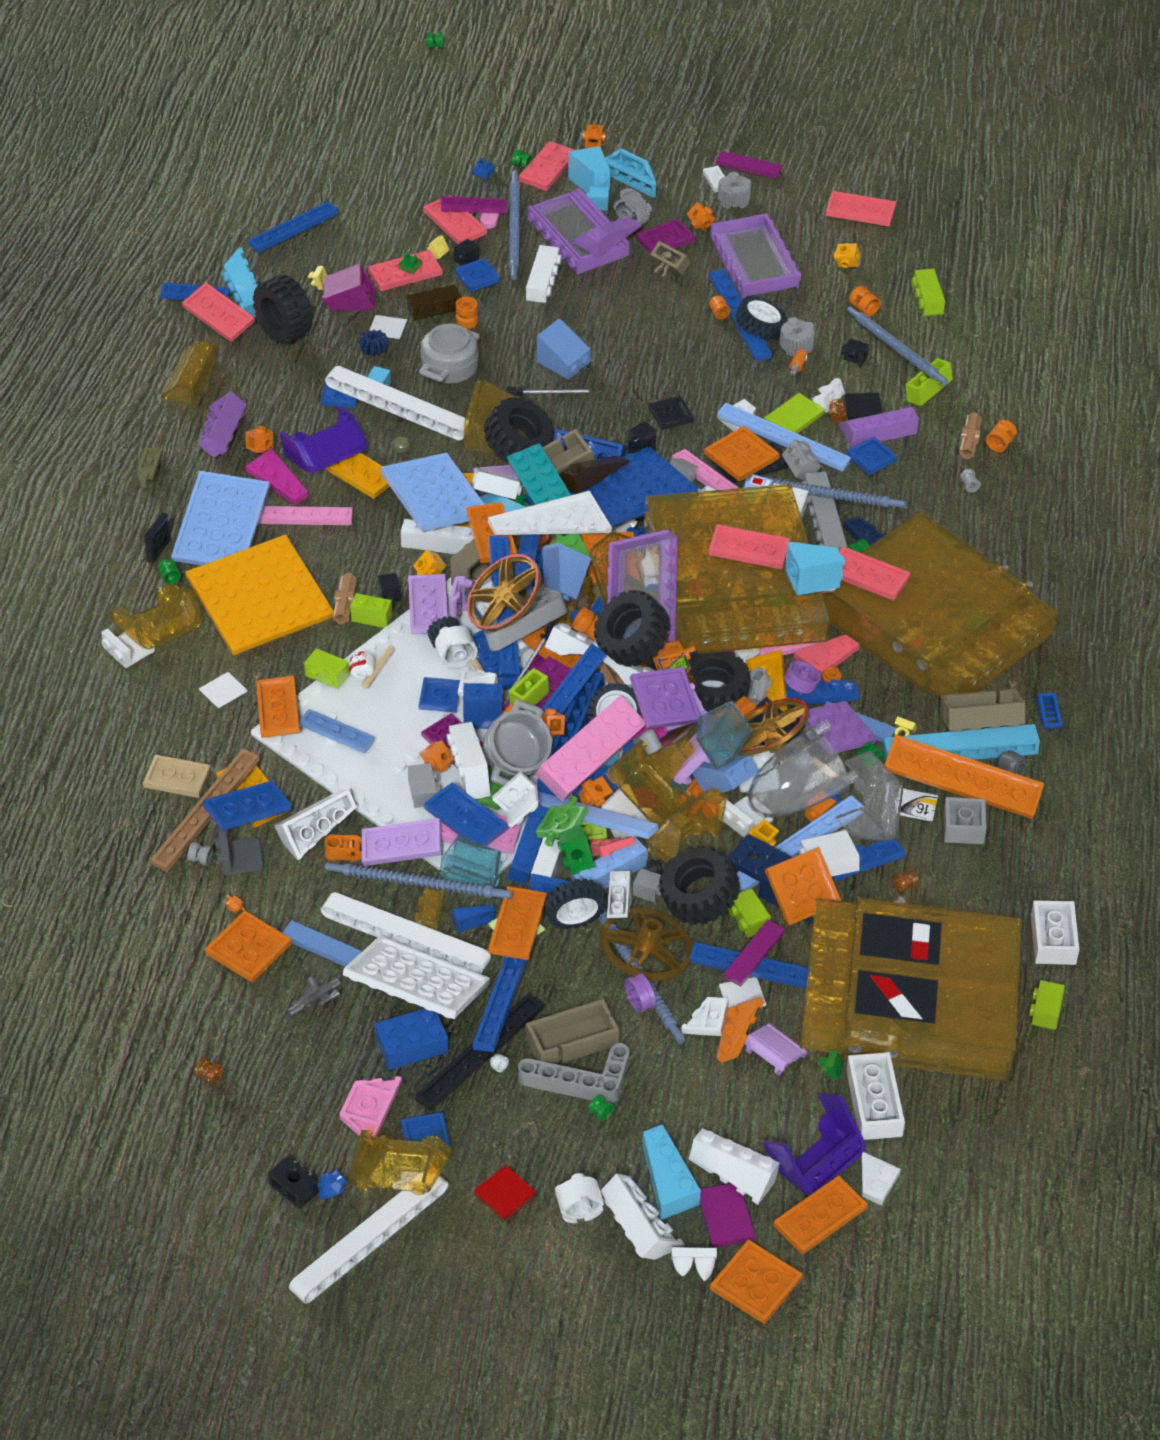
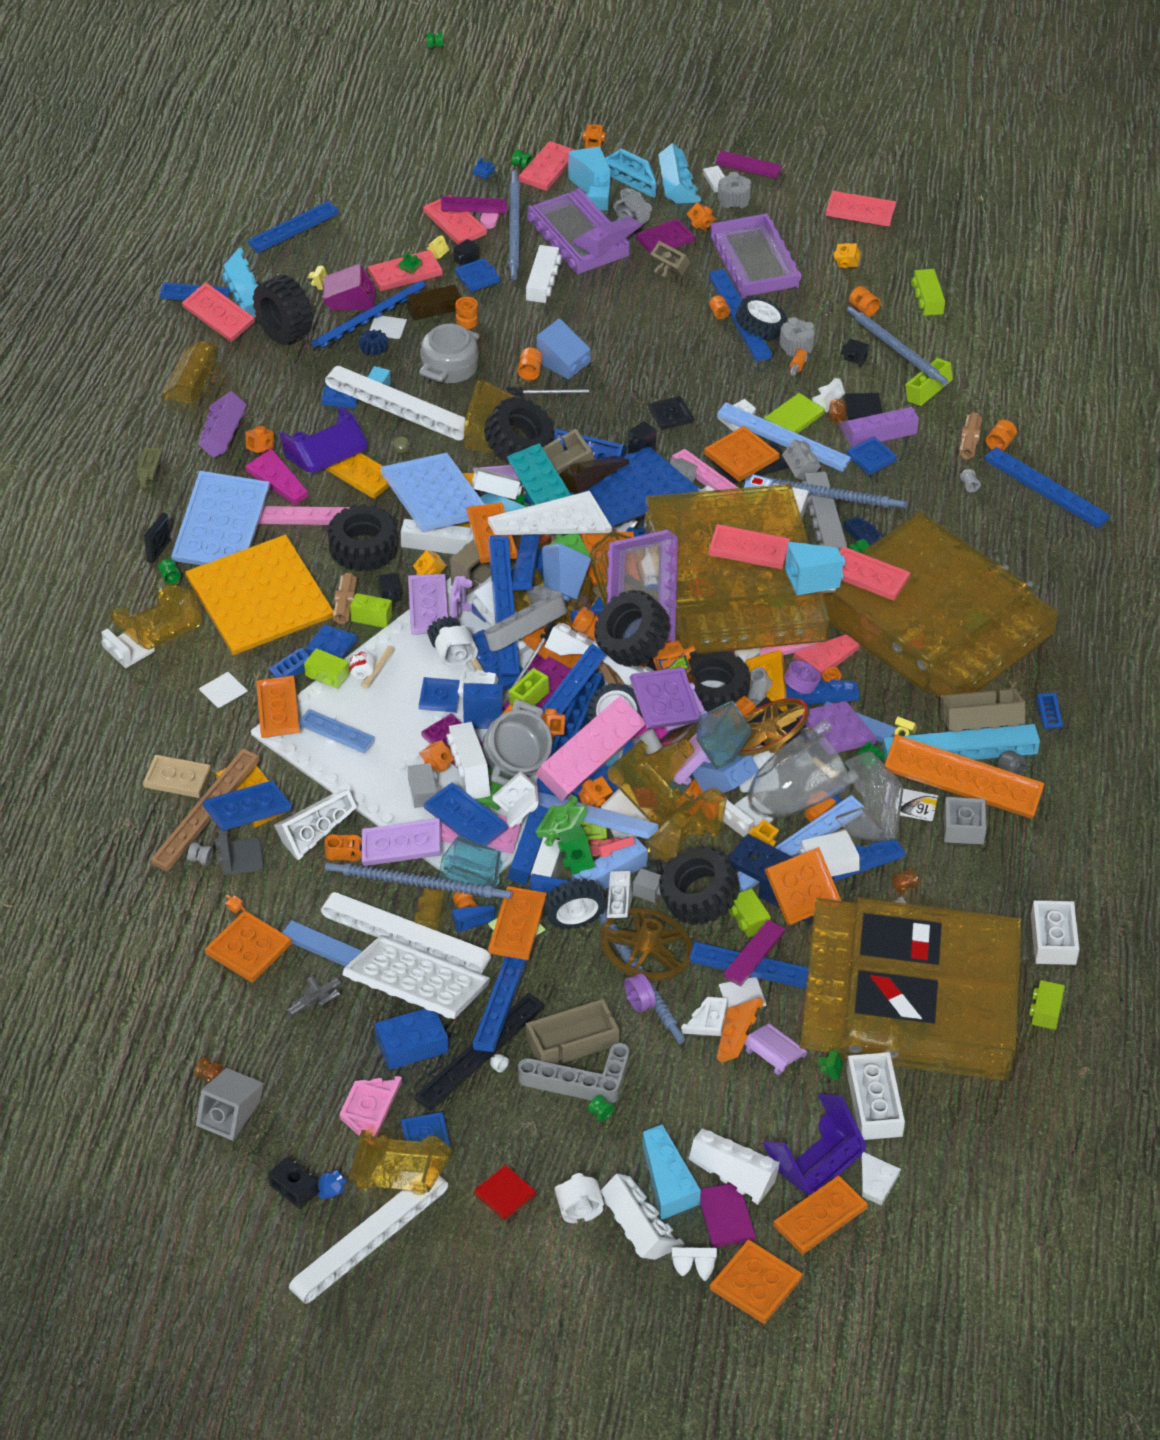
pearl gold wheel [467,554,541,631] -> none
none -> light grey slope [196,1068,264,1141]
none -> blue slope [269,648,309,678]
none -> blue plate [305,624,357,659]
none -> blue plate [311,280,426,348]
none -> black tyre [328,504,398,572]
none -> orange wheel [453,891,478,908]
none -> orange wheel [518,348,543,380]
none -> medium azure wedge [658,143,702,204]
none -> blue plate [985,447,1110,529]

